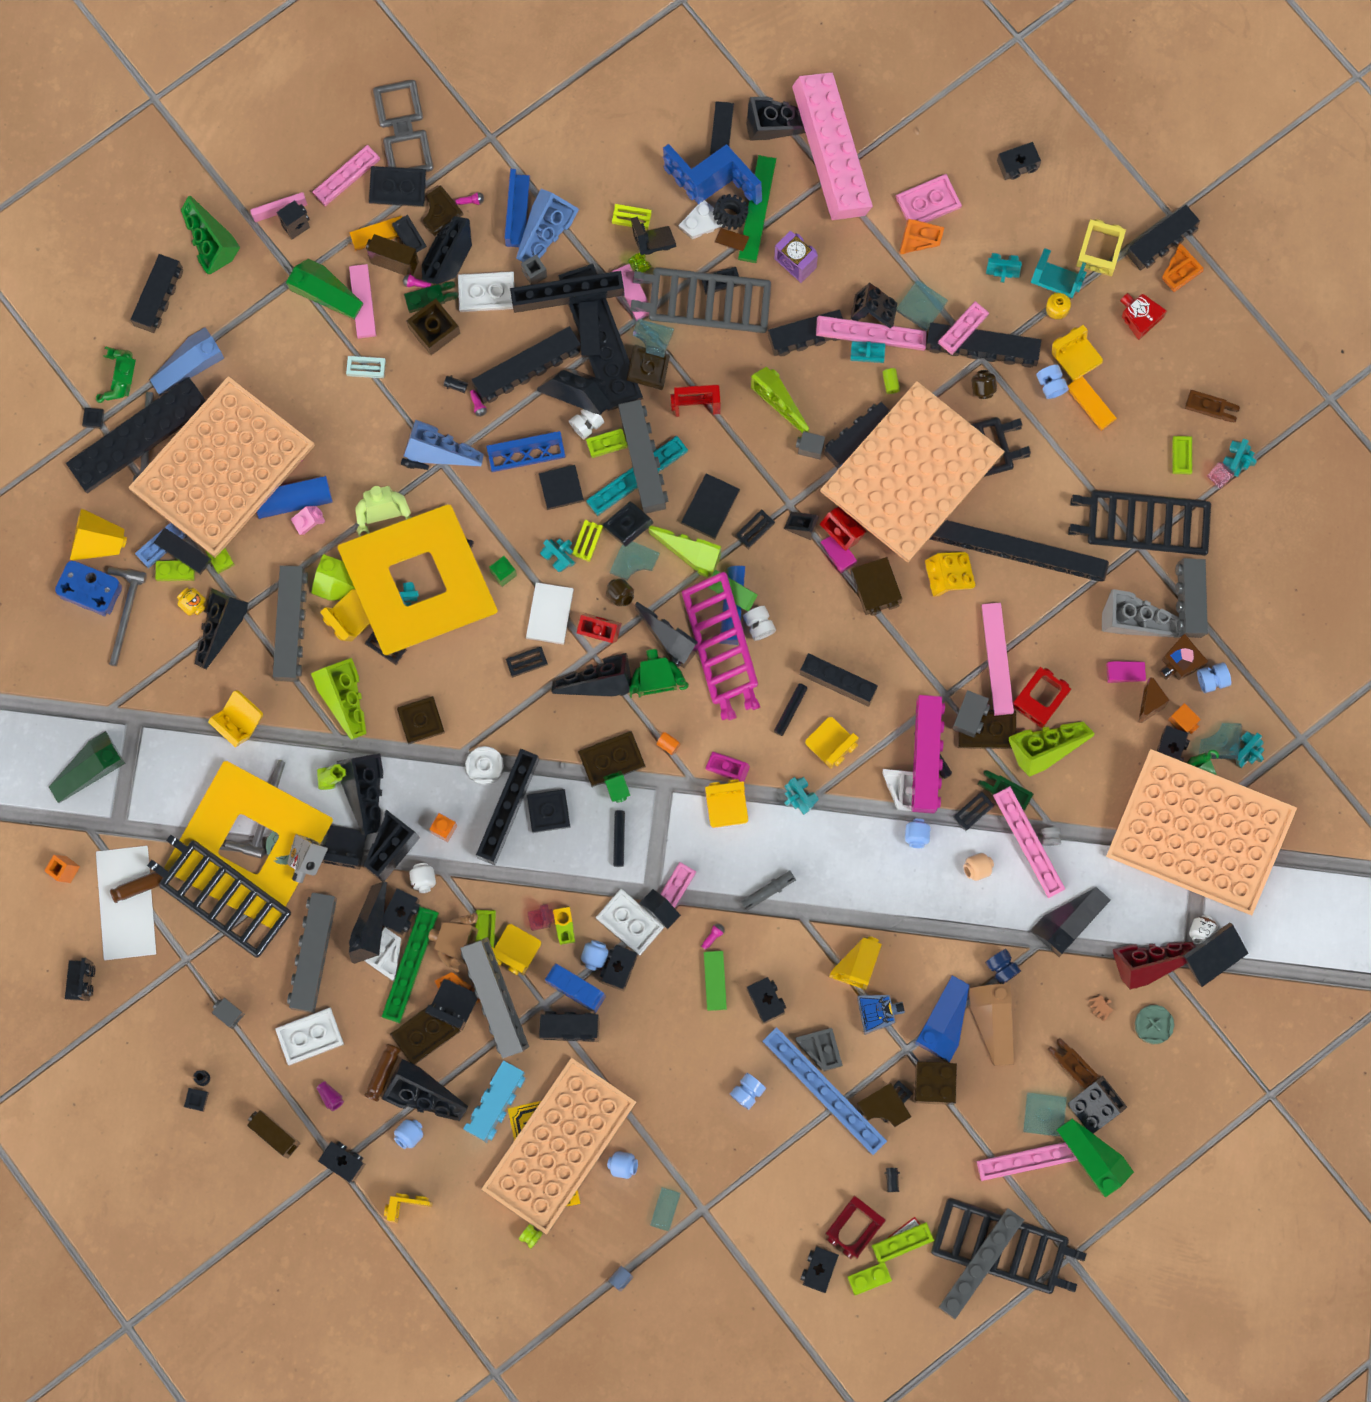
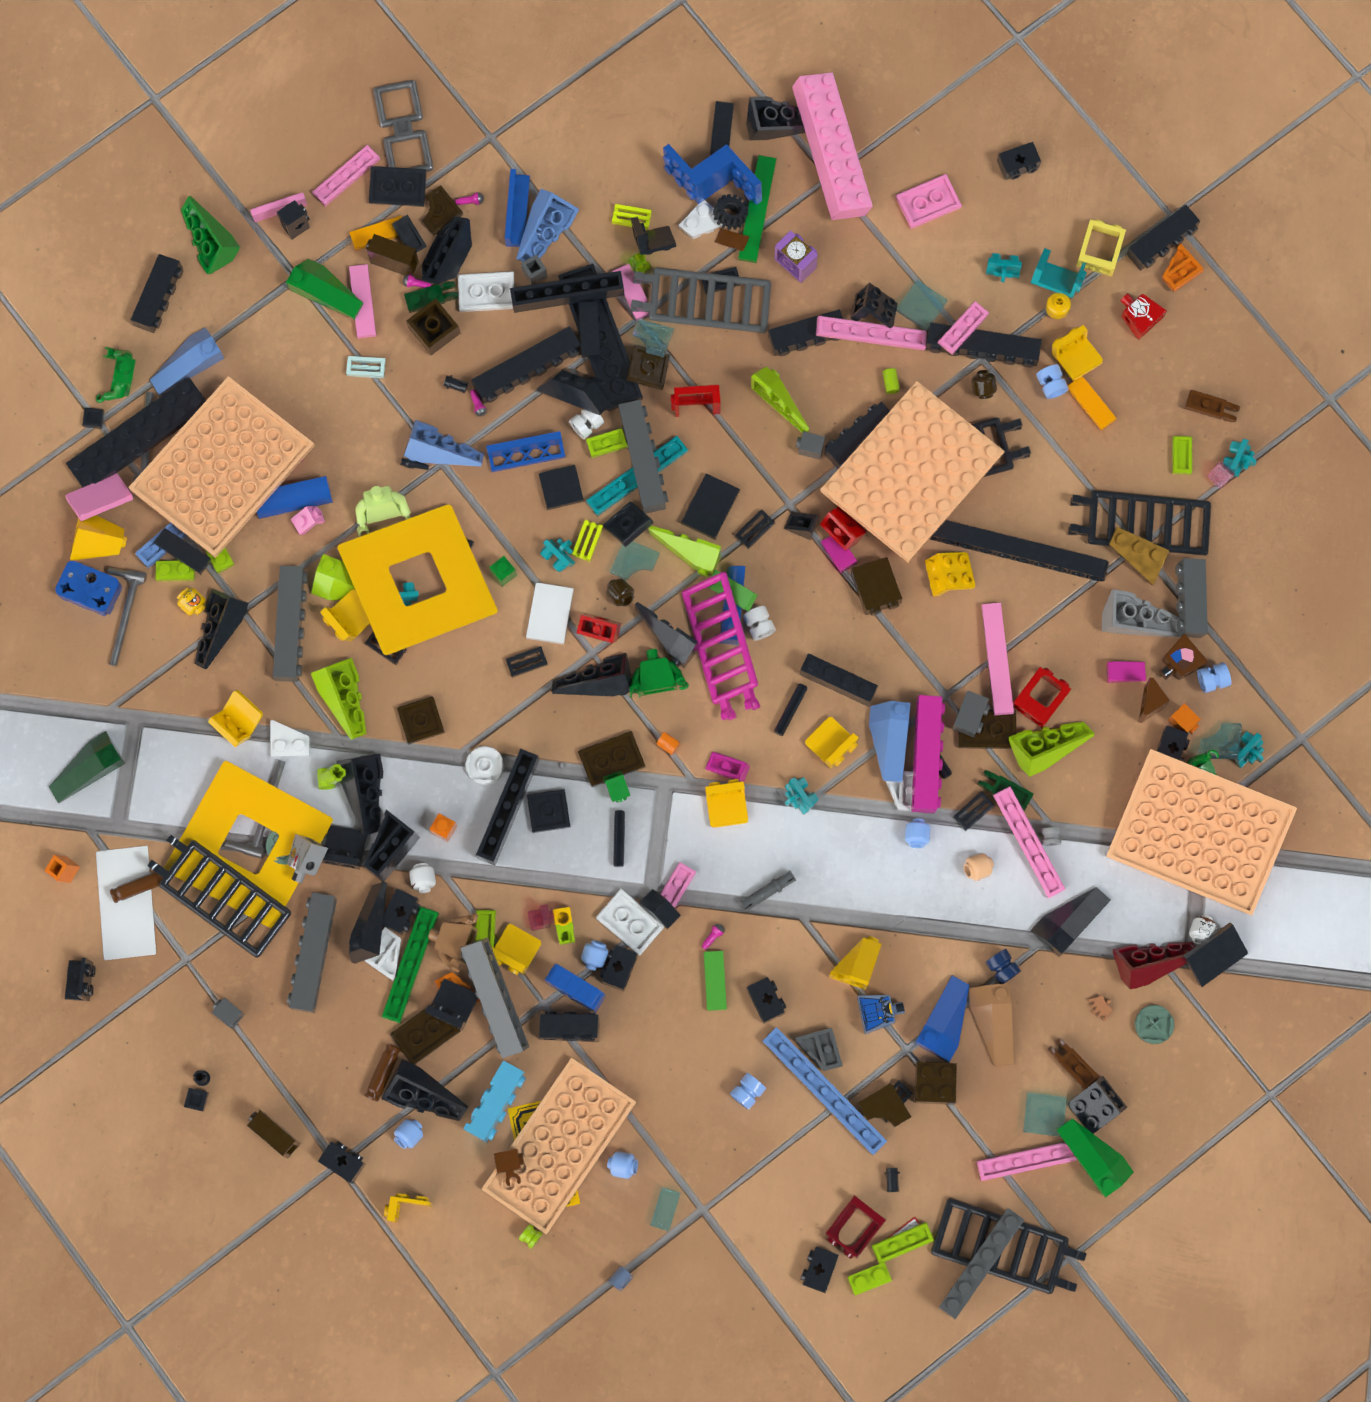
white tile [275,1008,344,1066] -> none
magenta cone [316,1081,344,1111] -> none
teal hips [850,341,885,363] -> none
orange wing [899,218,945,254] -> none
none -> bright pink tile [65,474,133,521]
none -> white wing [270,720,310,758]
none -> reddish brown brick [494,1149,525,1186]
none -> medium blue wedge [869,701,910,783]
none -> pearl gold wing [1109,527,1169,585]

